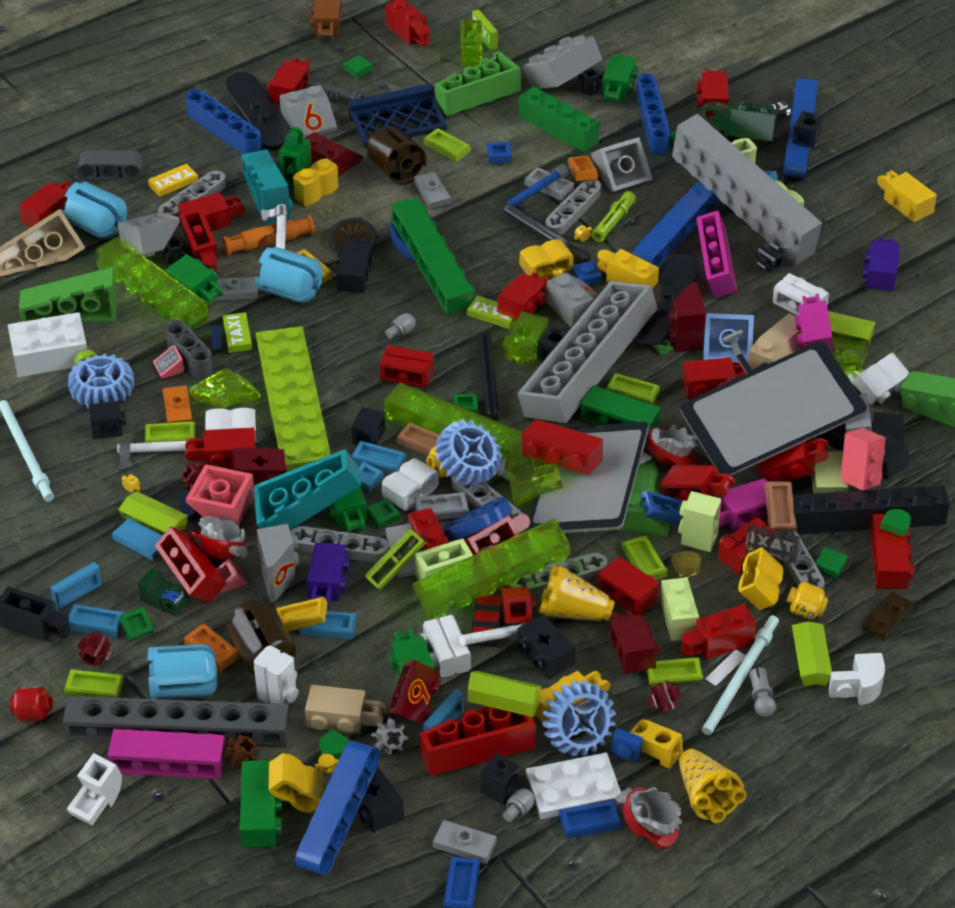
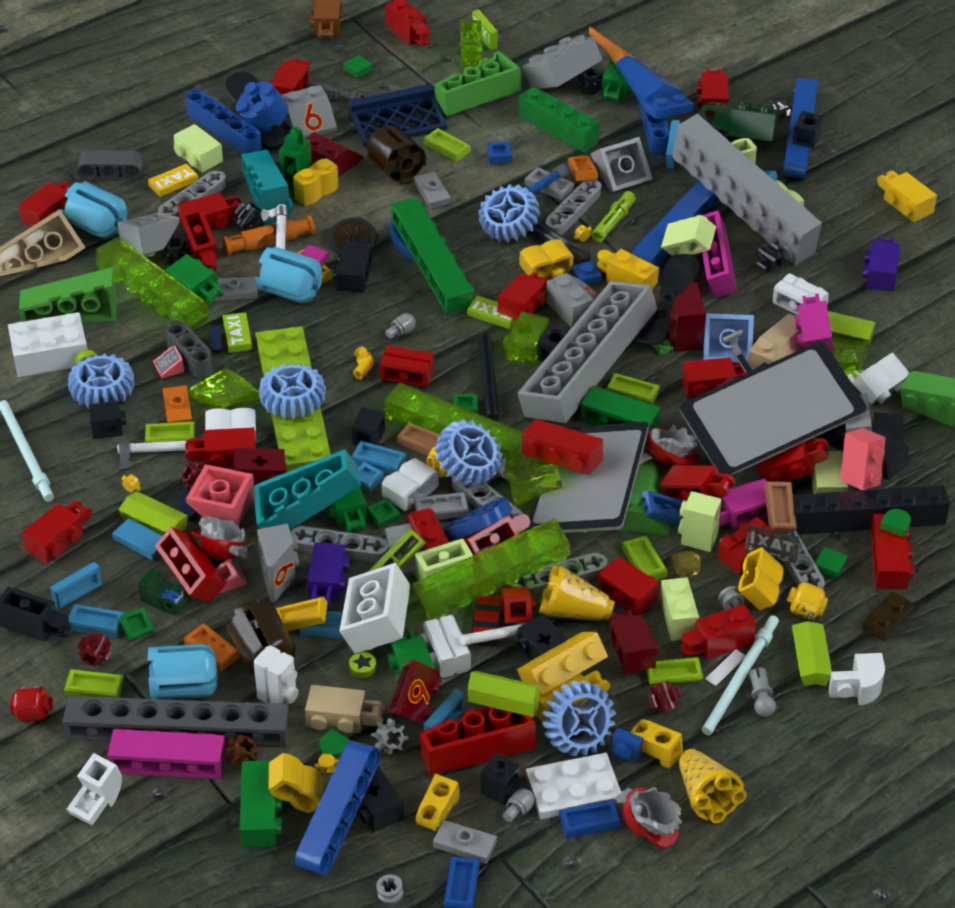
none -> red brick [22,500,92,564]
none -> yellowish green brick [174,124,223,173]
none -> black gear [234,202,263,230]
none -> blue brick [236,81,288,133]
none -> light blue gear [259,363,326,420]
none -> dark pink tile [300,245,329,266]
none -> white brick [340,563,410,654]
none -> lime tile [349,652,376,679]
none -> yellow arm [353,346,374,380]
none -> light grey bush [376,874,404,904]
none -> yellow leg [416,774,460,832]
none -> light blue gear [478,184,540,243]
none -> yellow brick [517,632,608,695]
none -> blue plate [589,27,694,119]
none -> yellowish green brick [661,215,716,256]
none -> dark azure tile [666,120,680,169]
none -> light grey bush [718,586,745,610]

